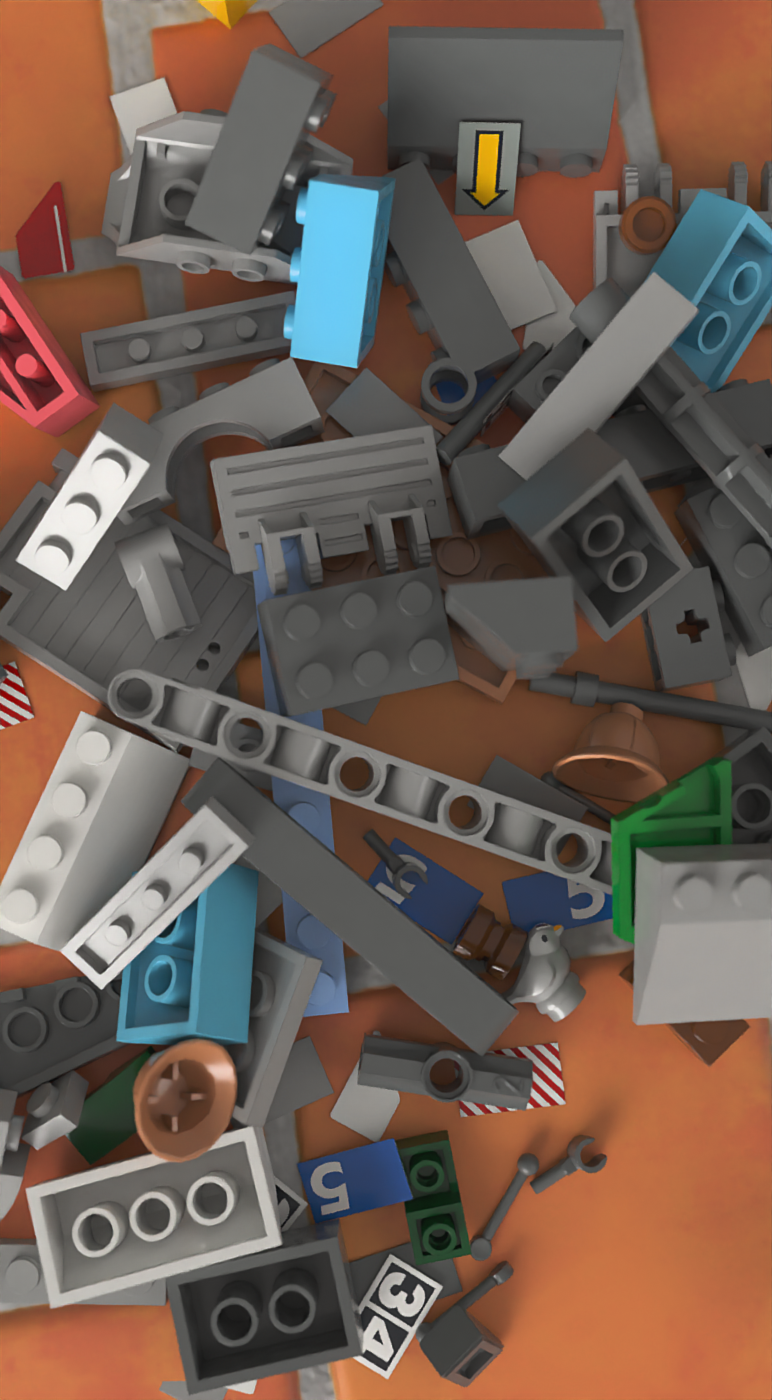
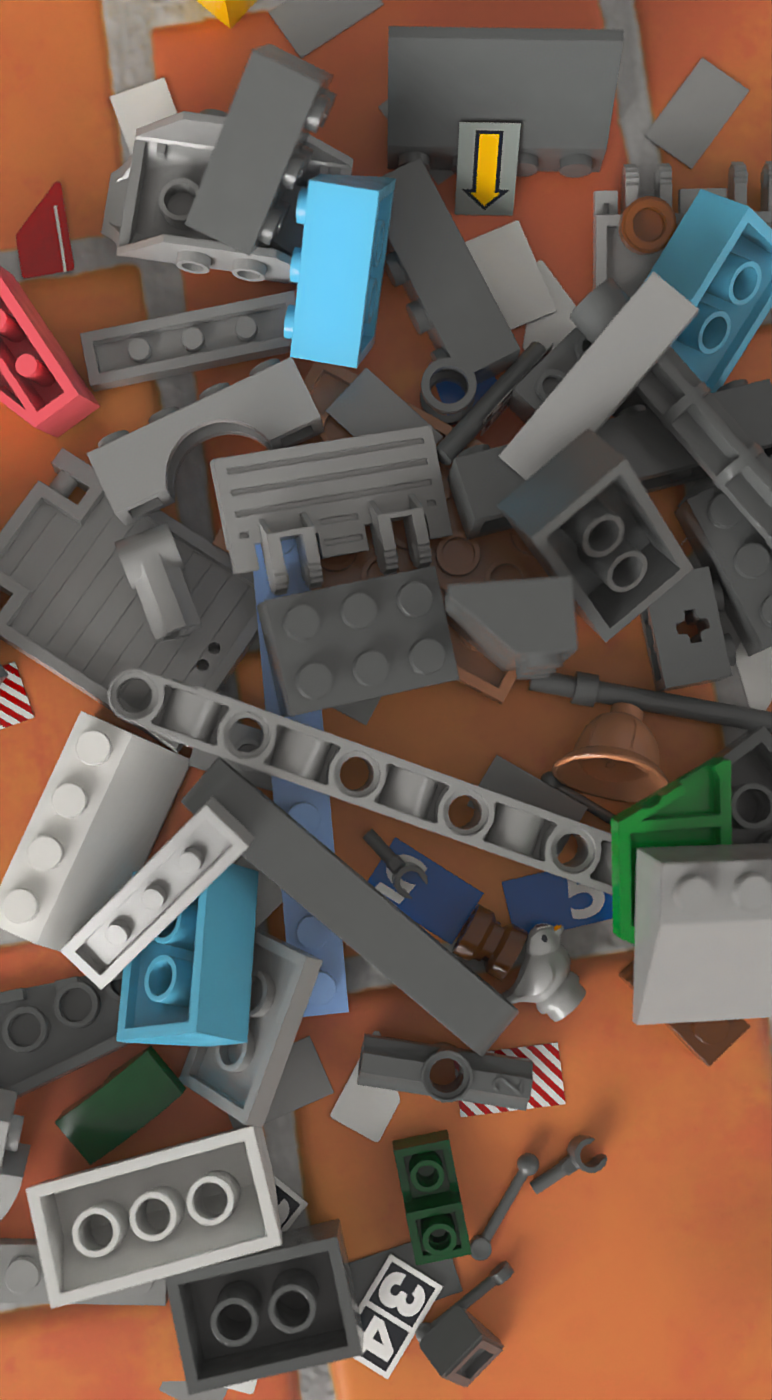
arch [15,402,164,590] -> none
light grey plate [21,1070,89,1150] -> none
nougat hat [133,1038,238,1162] -> none
blue sticker [297,1138,413,1224] -> none
none -> light grey sticker [644,58,750,169]

